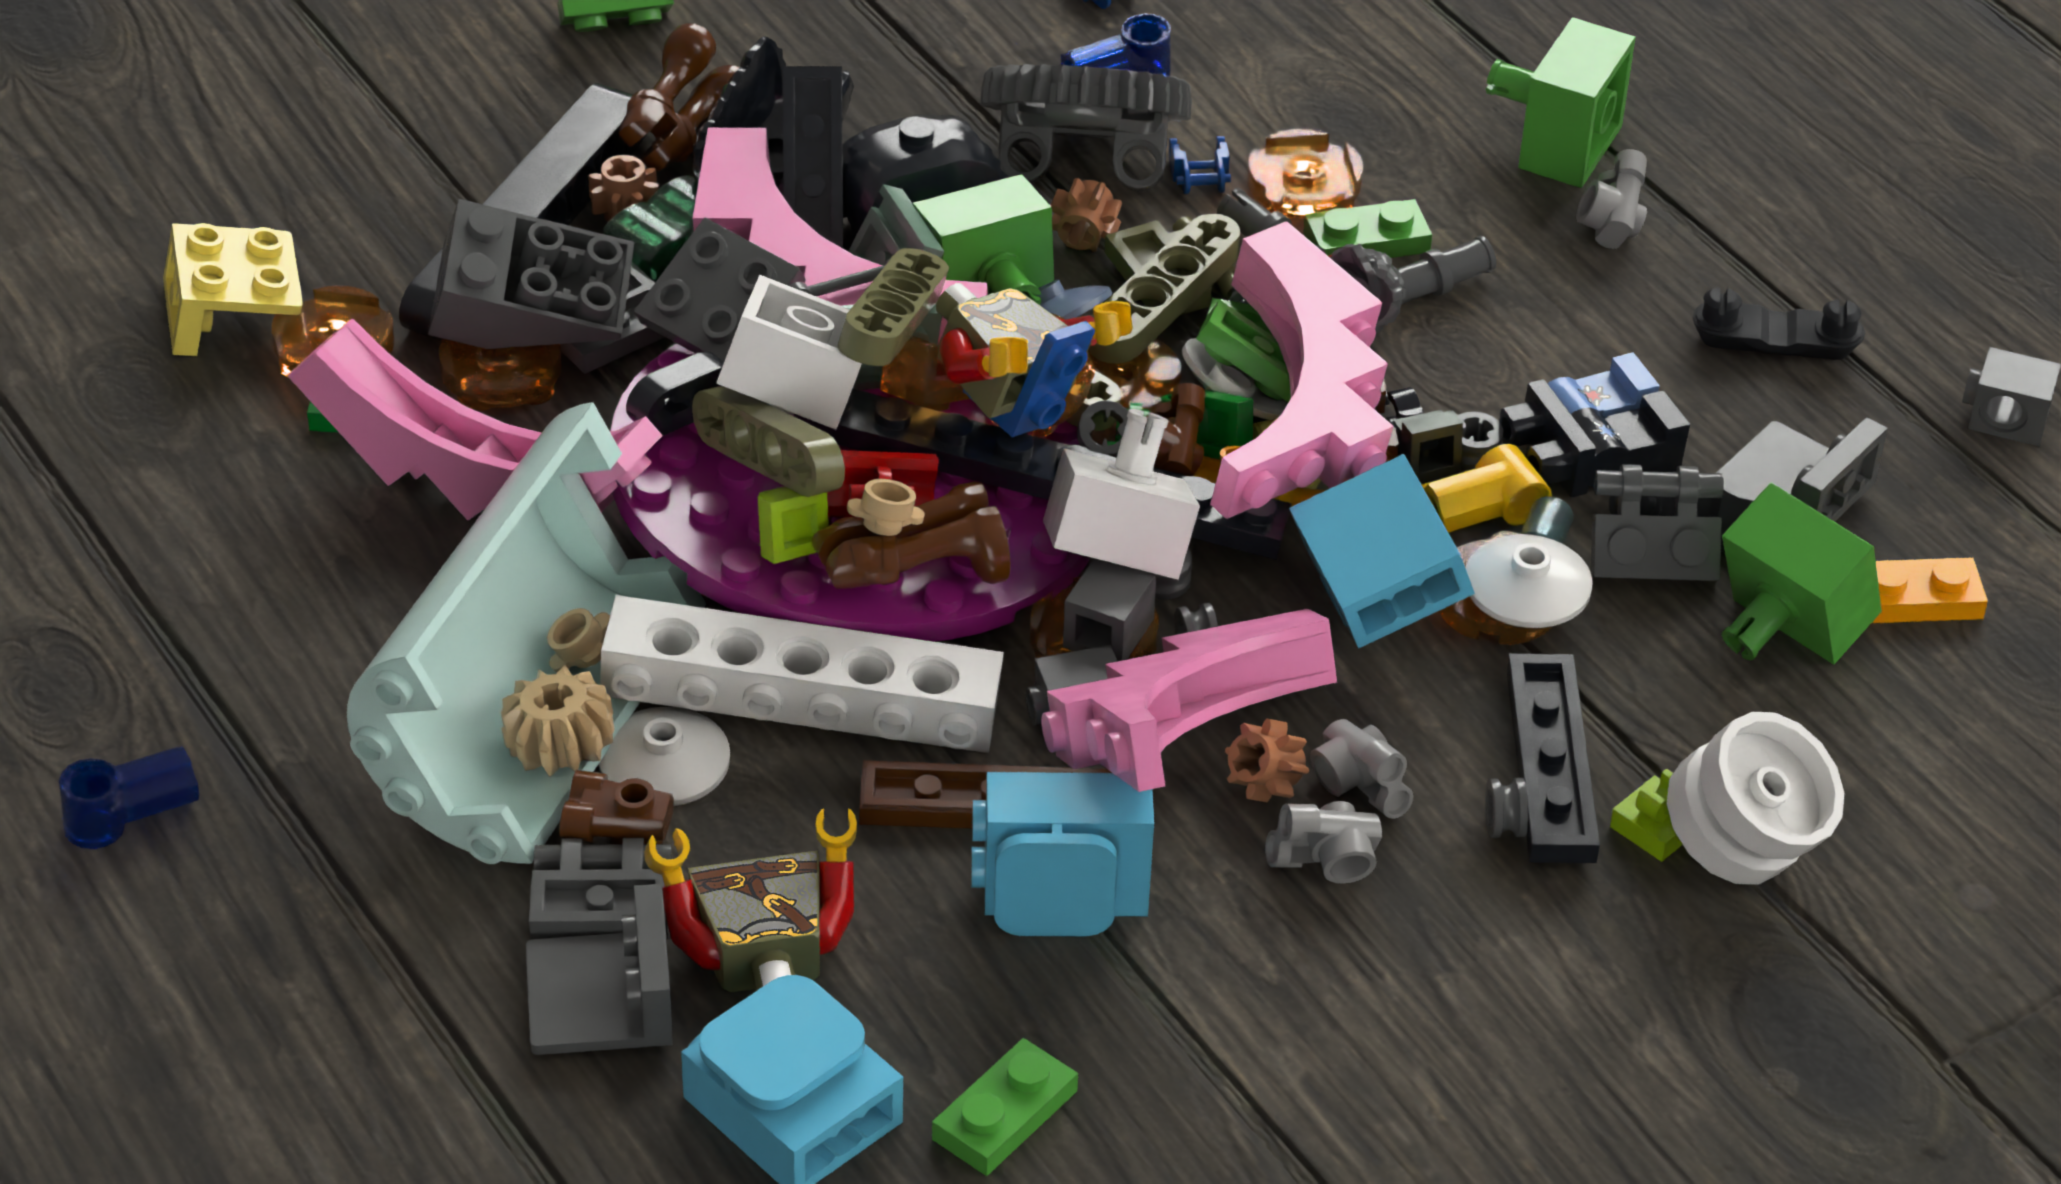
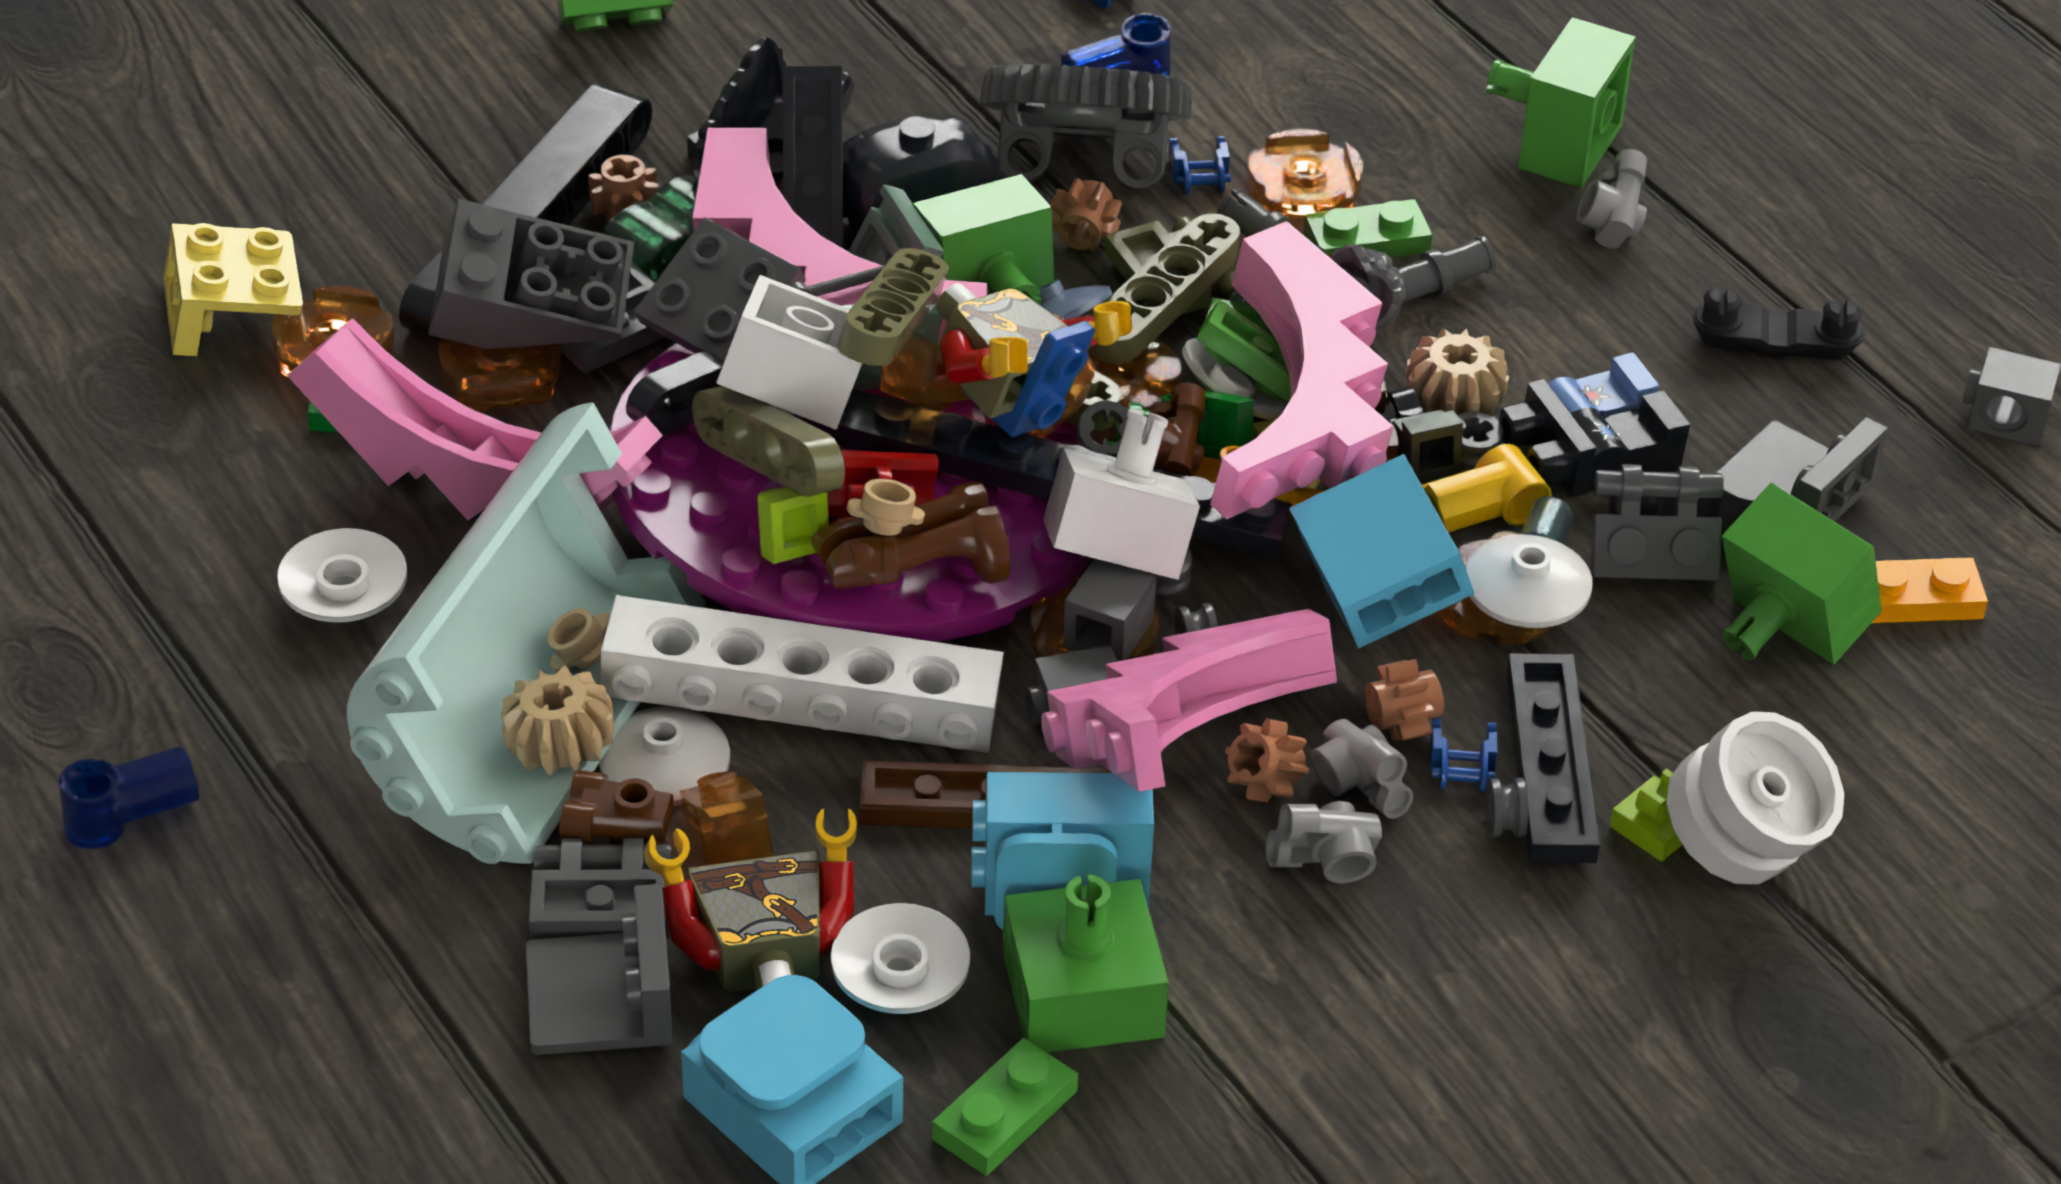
reddish brown piece [619,23,740,172] -> none
none -> white dish [277,528,407,622]
none -> clear orange bracket [679,772,773,865]
none -> white dish [831,903,970,1014]
none -> bright green brick [1002,875,1169,1053]
none -> nougat gear [1365,659,1444,741]
none -> tan gear [1405,328,1509,416]
none -> blue piece [1430,718,1497,793]

